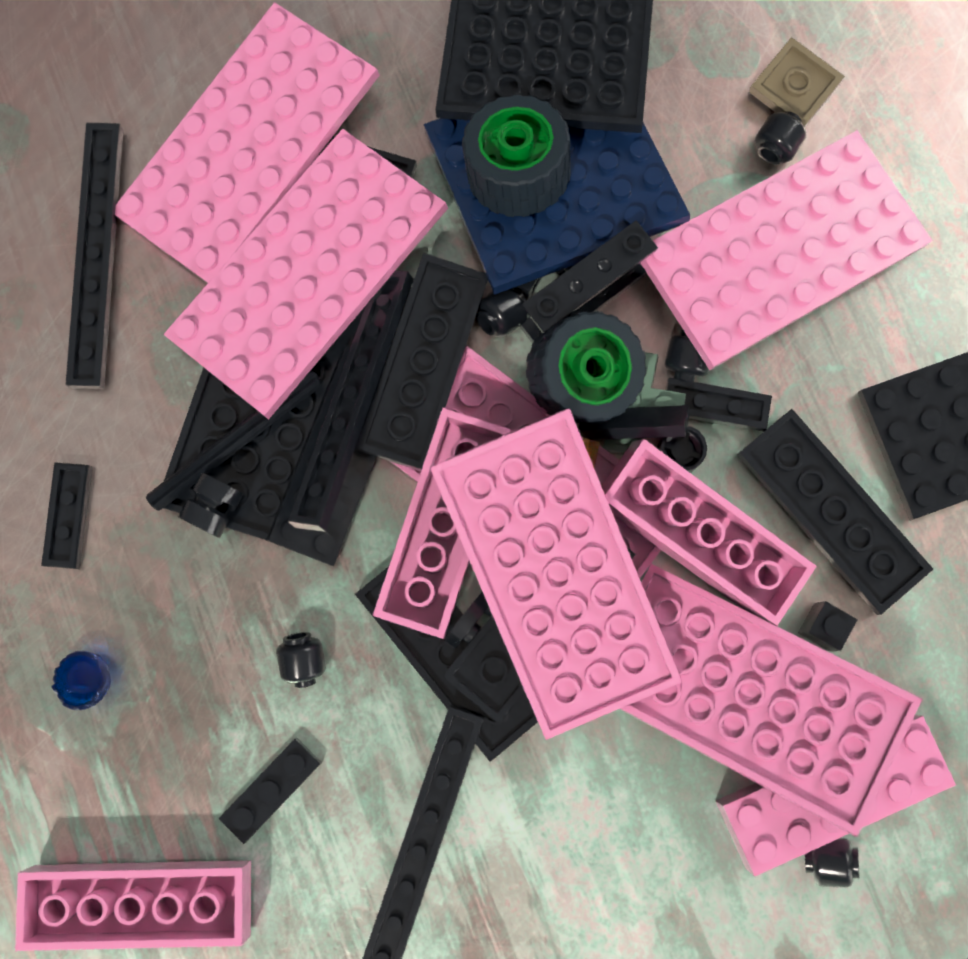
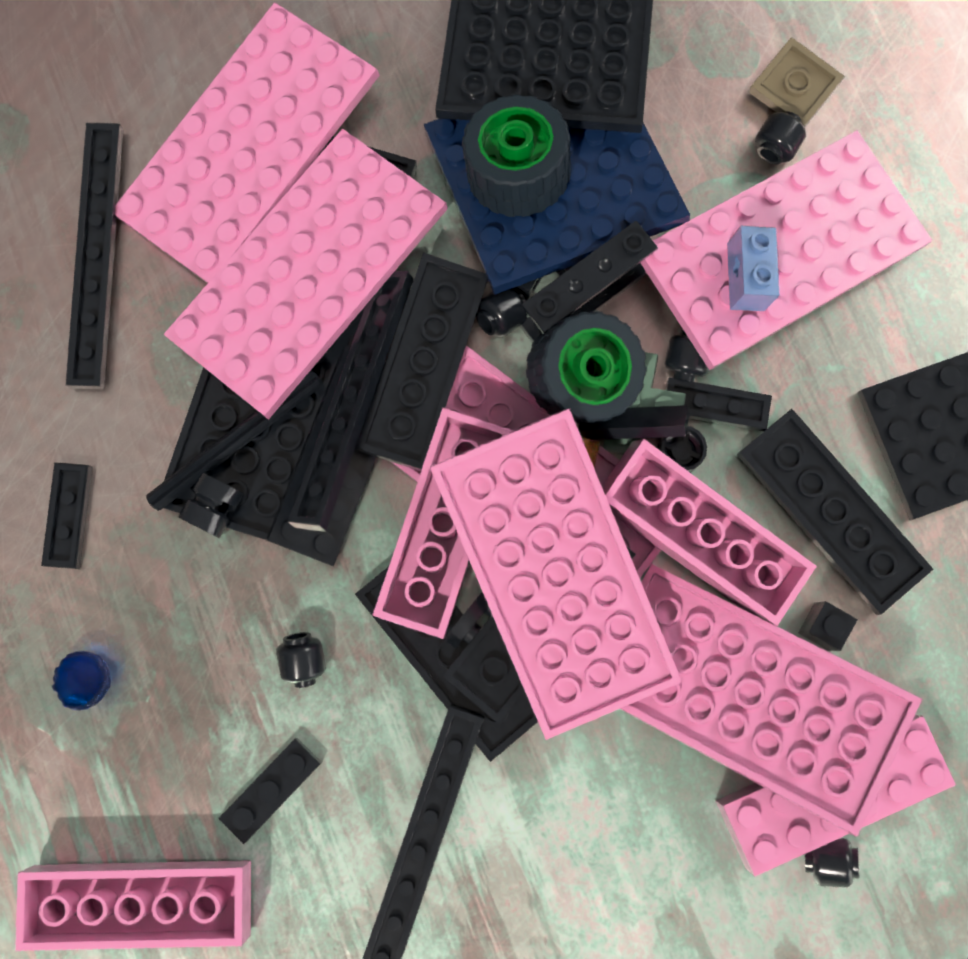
none -> medium blue brick [727,226,780,311]

